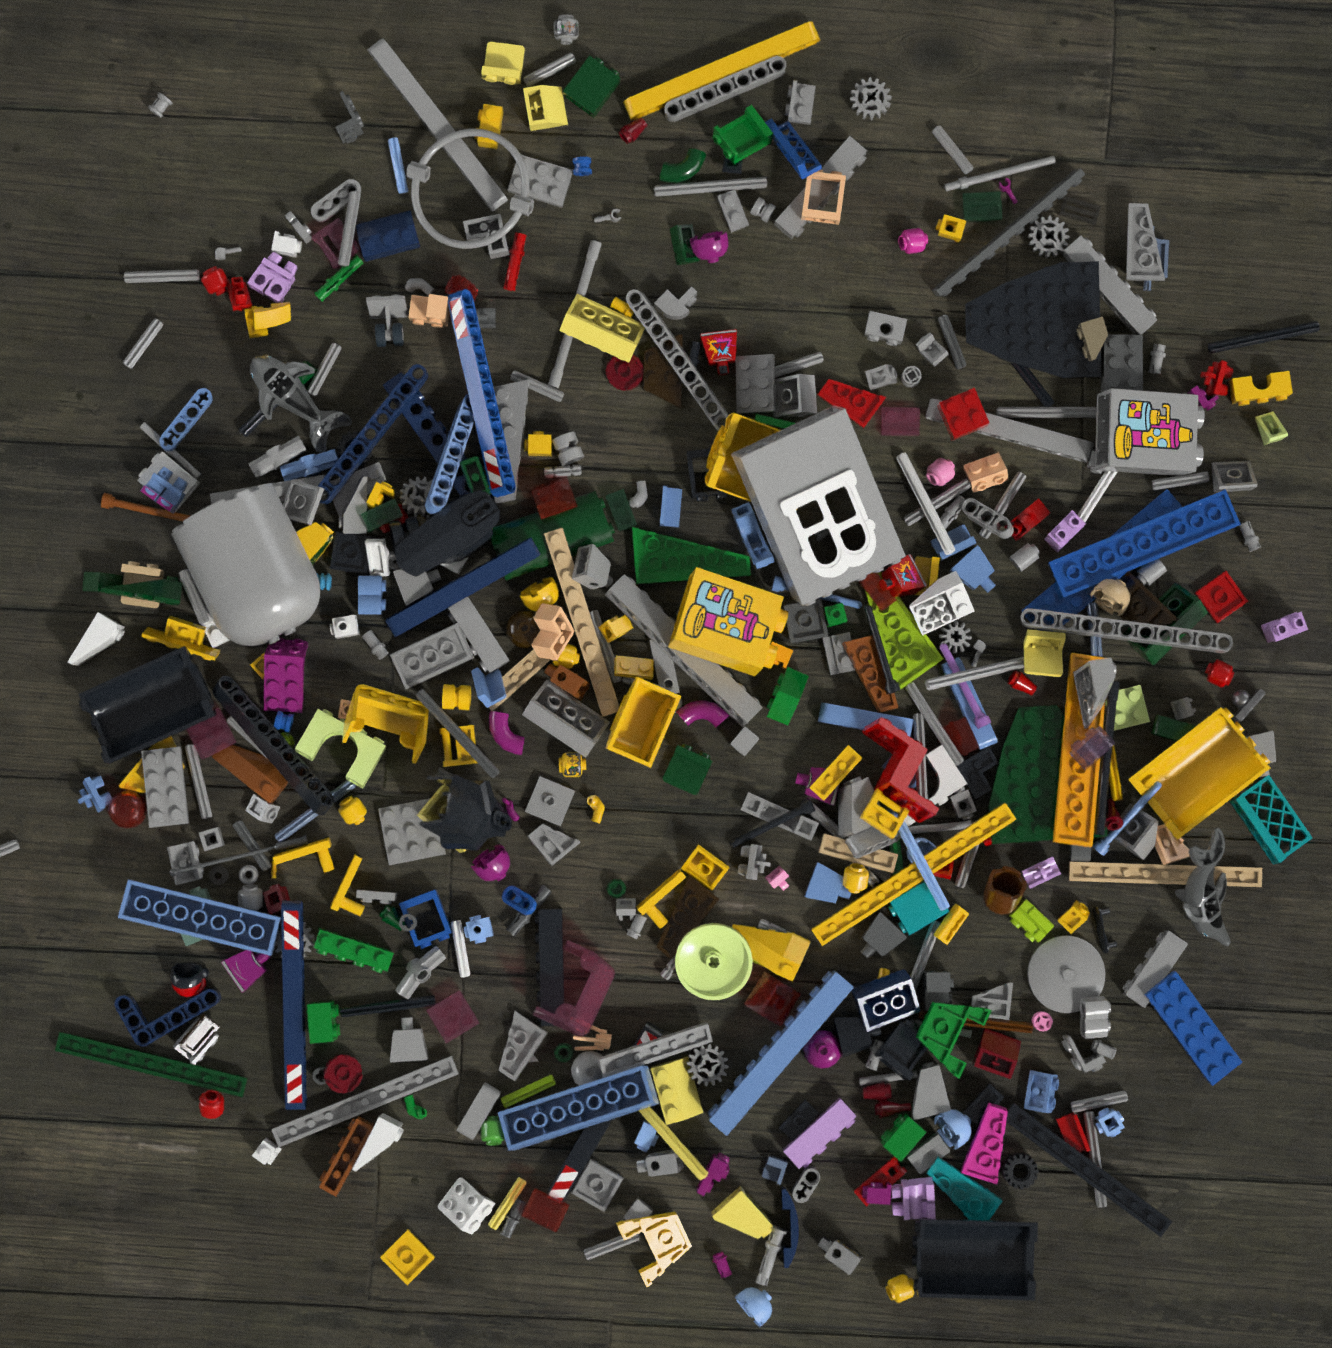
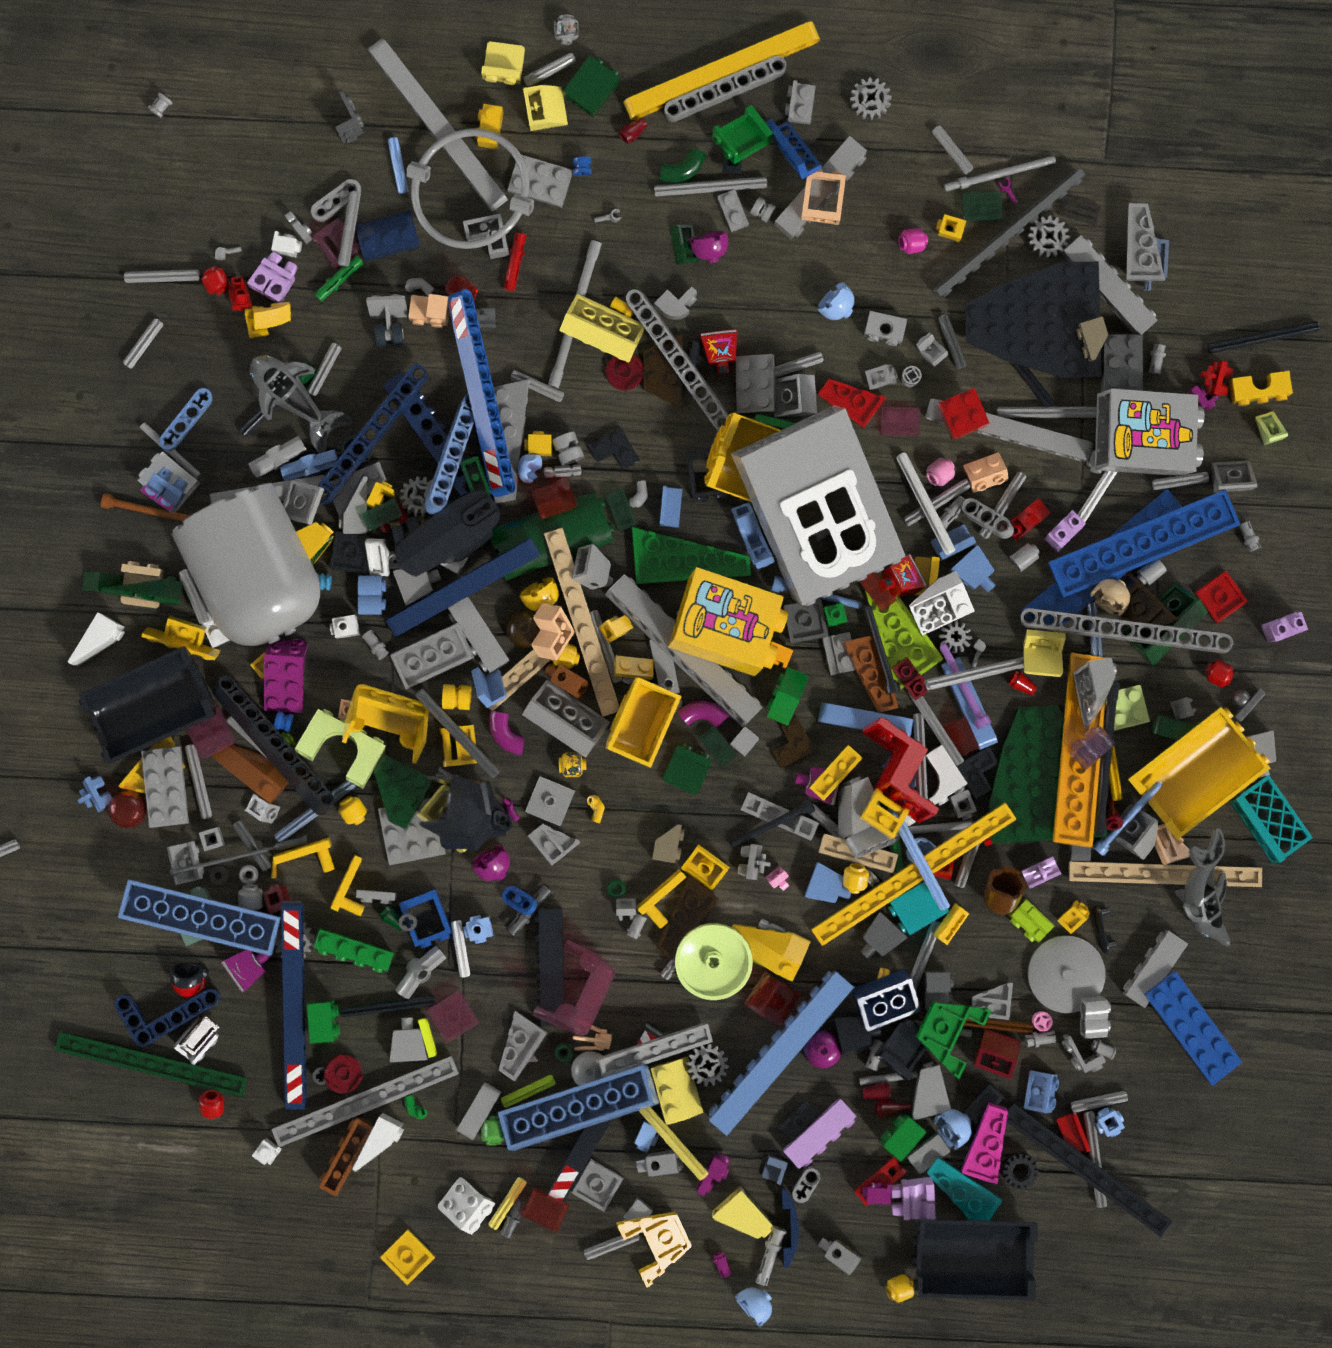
none -> dark green plate [374,754,433,831]
none -> neon yellow tile [418,1017,437,1058]
none -> light blue hair [517,454,542,483]
none -> black plate [588,427,640,470]
none -> dark tan slope [652,825,685,863]
none -> clear green plate [699,726,737,768]
none -> dark brown plate [772,717,815,768]
none -> light blue cylinder [817,282,854,320]
none -> dark red slope [891,657,930,701]
none -> light grey pin [1025,1031,1056,1048]

